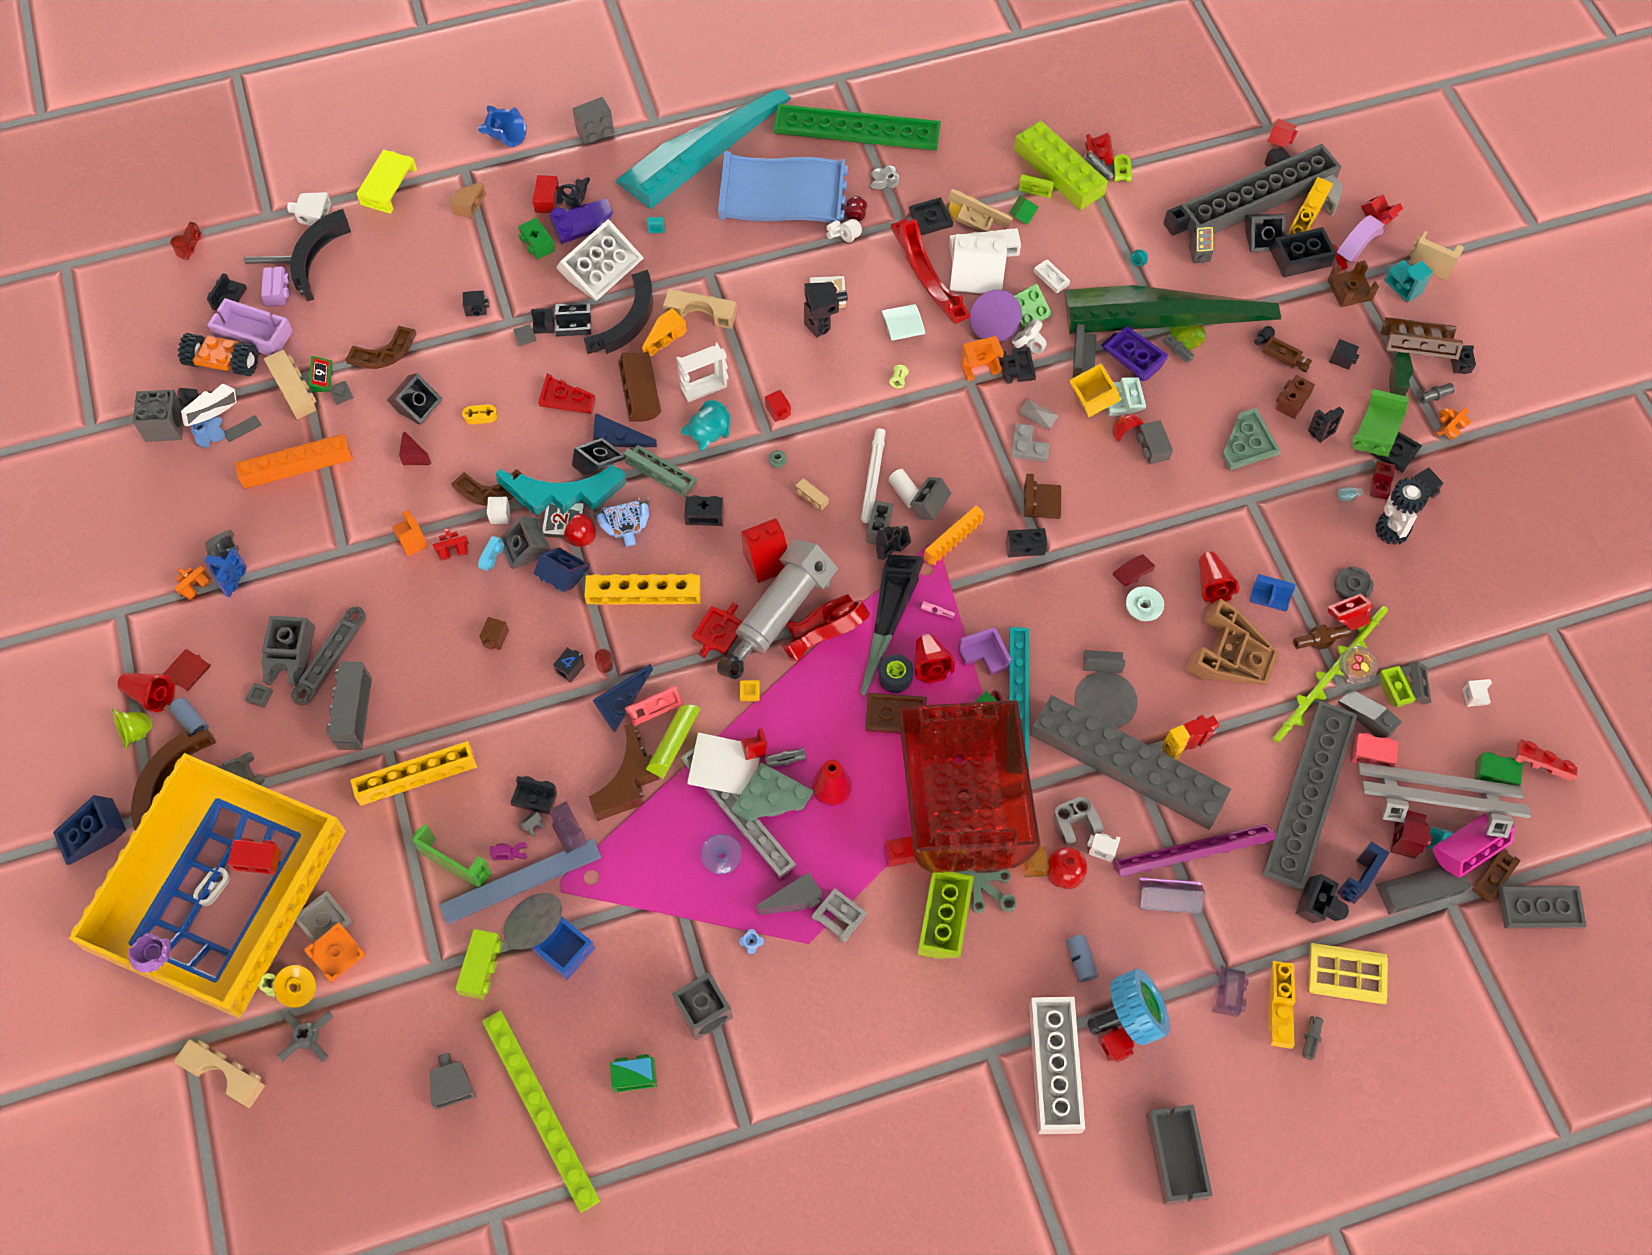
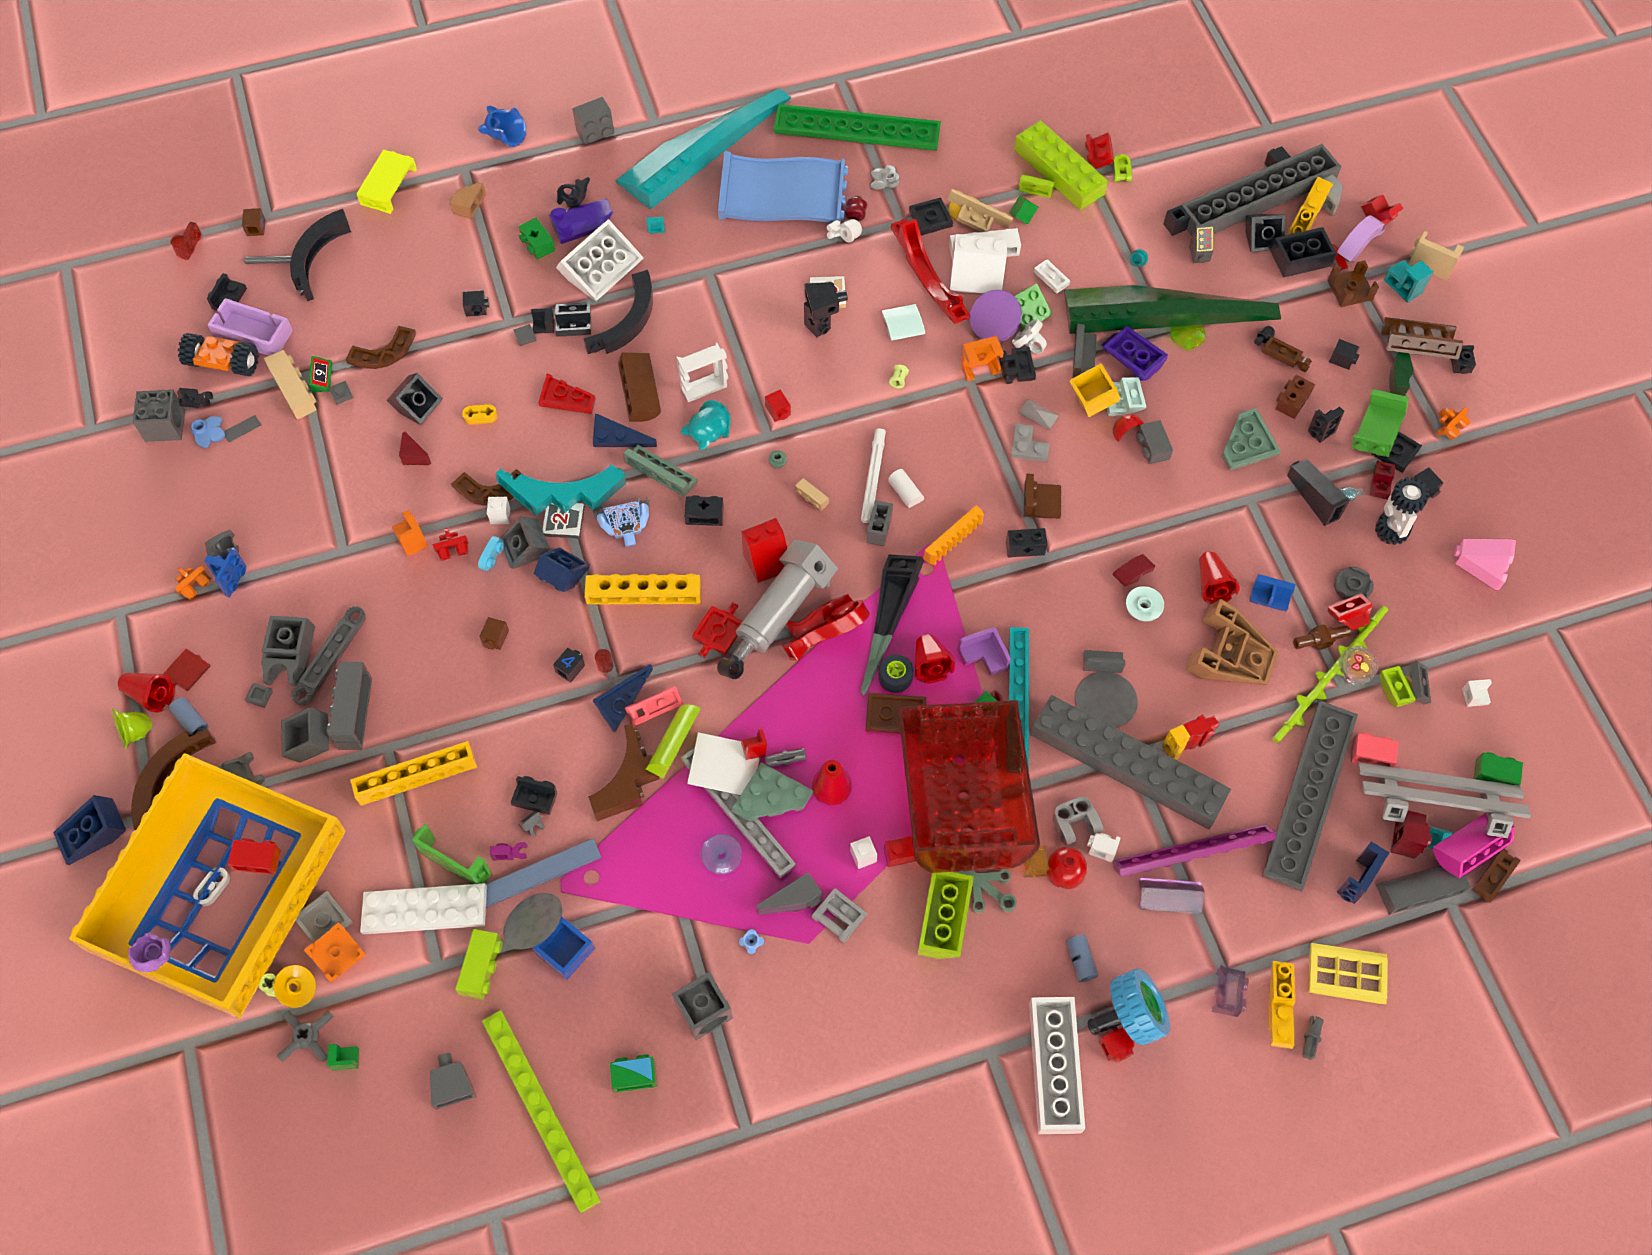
tan arch [174,1039,265,1109] -> none
slope [181,384,237,426] -> none
orange brick [235,434,353,489] -> none
lavender brick [261,267,290,306] -> none
white torso [287,192,332,226] -> none
red panel [532,175,559,213] -> none
clear purple window [550,801,587,854] -> none
red helmet [564,513,596,547] -> none
black slope [572,438,626,475] -> none
light orange slope [642,308,687,356] -> none
tan arch [663,289,737,329] -> none
yellow plate [740,680,760,702] -> none
black slope [876,526,911,560] -> none
dark grey brick [910,477,952,520] -> none
bright pink pin [921,601,955,619] -> none
dark grey pin [1084,150,1115,181] -> none
dark grey piece [1146,1105,1213,1205] -> none
dark grey axle [1163,334,1194,363] -> none
brick [1268,119,1298,148] -> none
black brick [1295,874,1349,923] -> none
dark grey slope [1338,689,1402,738] -> none
dark grey pin [1418,383,1455,404] -> none
dark grey tile [1498,886,1587,929] -> none
red wing [1515,739,1578,782] -> none
none -> reddish brown brick [242,208,265,236]
none -> dark grey piece [281,707,329,763]
none -> green panel [327,1044,359,1071]
none -> white plate [360,883,487,934]
none -> white brick [850,836,877,869]
none -> black slope [1287,459,1350,526]
none -> bright pink slope [1454,539,1516,590]

